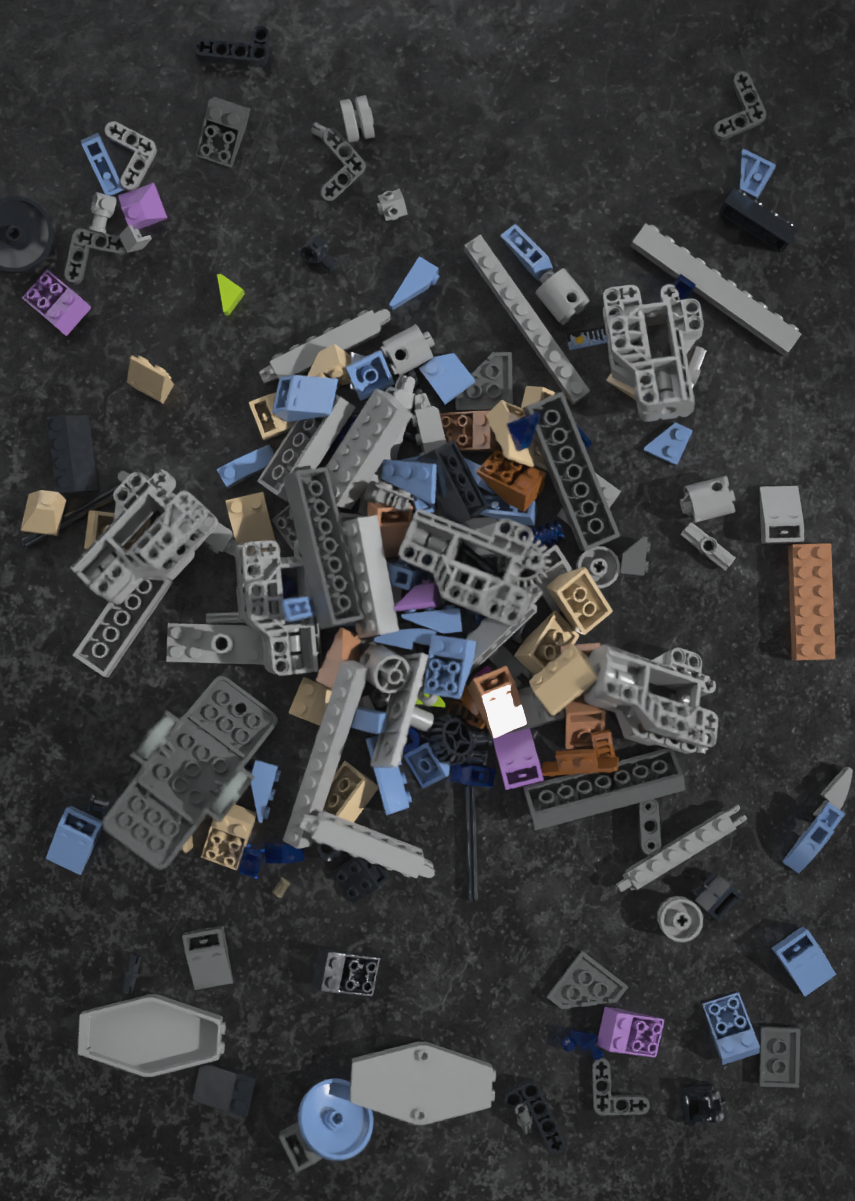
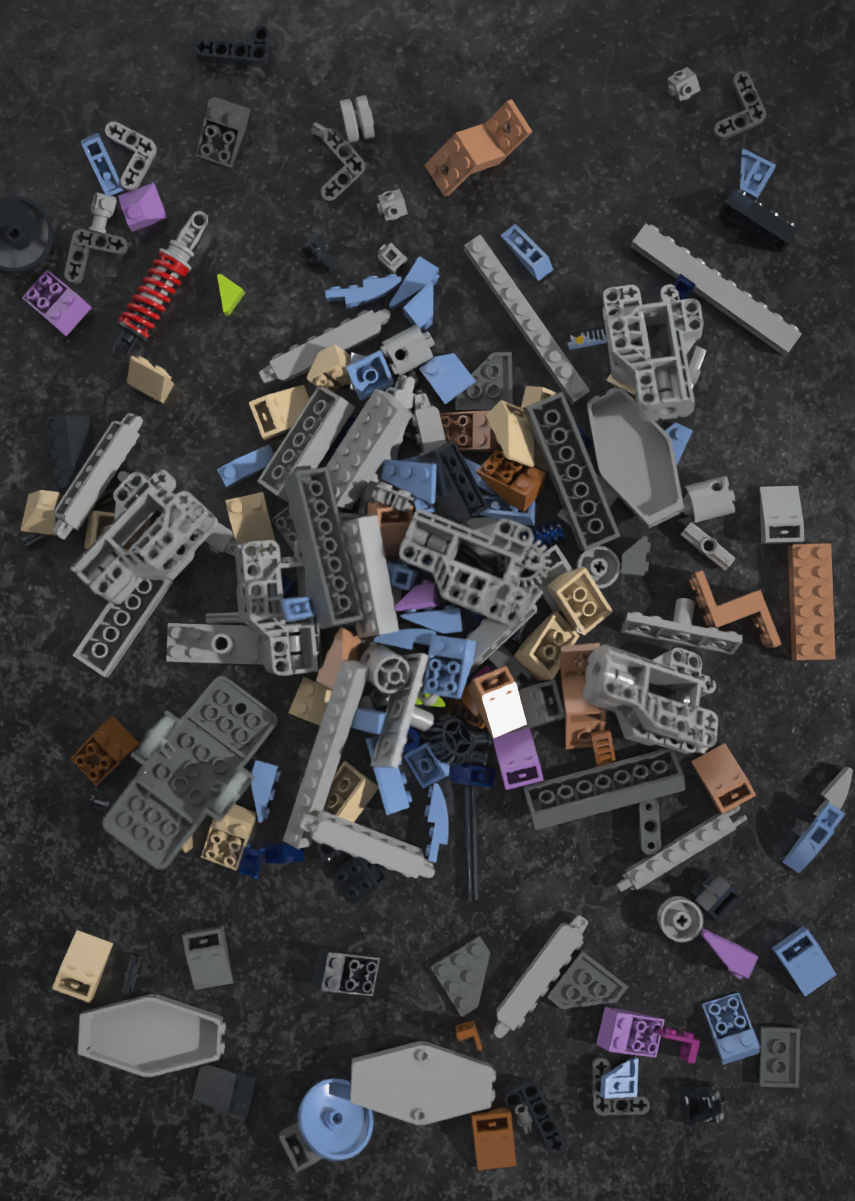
medium blue slope [46,806,103,875] -> none
light grey panel [119,225,152,253] -> none
medium blue slope [272,375,338,422] -> none
dark tan piece [272,878,291,898] -> none
clear blue slope [506,412,541,452] -> none
tan slope [529,644,598,716] -> none
light grey cylinder [535,268,590,325] -> none
dark orange bracket [541,749,619,776] -> none
clear blue piece [562,1029,604,1060] -> none
none -> light grey hinge [52,413,143,539]
none -> tan slope [52,930,113,1002]
none -> dark orange slope [70,716,140,787]
none -> piece [110,211,208,360]
none -> medium blue slope [325,274,401,308]
none -> light grey window [378,243,407,274]
none -> medium blue slope [403,281,433,331]
none -> nougat bracket [424,100,532,197]
none -> medium blue slope [424,782,448,862]
none -> dark grey plate [431,935,490,1017]
none -> dark orange panel [455,1020,482,1051]
none -> dark orange slope [471,1107,516,1170]
none -> light grey hinge [493,914,588,1038]
none -> light grey container [587,387,684,529]
none -> medium blue wing [601,1057,638,1098]
none -> light grey plate [621,598,743,655]
none -> magenta bracket [657,1027,700,1064]
none -> light grey brick [667,68,700,101]
none -> nougat bracket [689,570,782,648]
none -> nougat slope [691,743,756,814]
none -> medium lavender slope [700,928,758,979]

